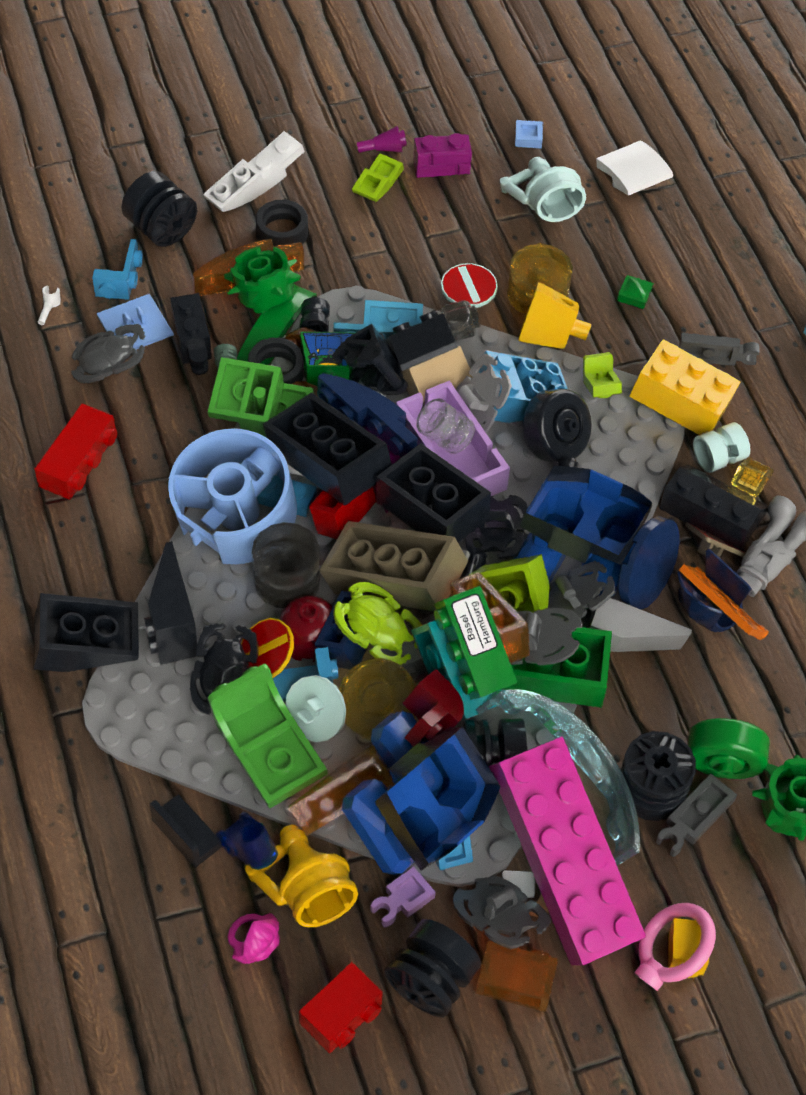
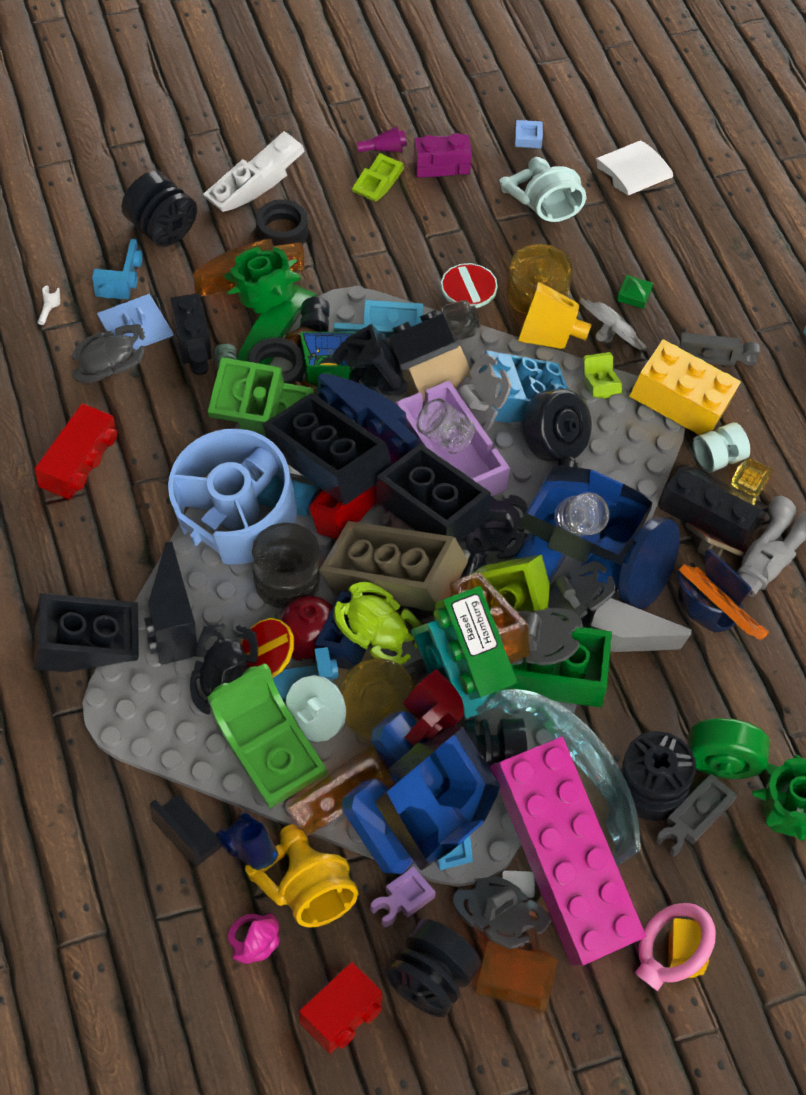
none -> clear wheel [554,492,609,537]
none -> light grey shield [579,298,647,351]

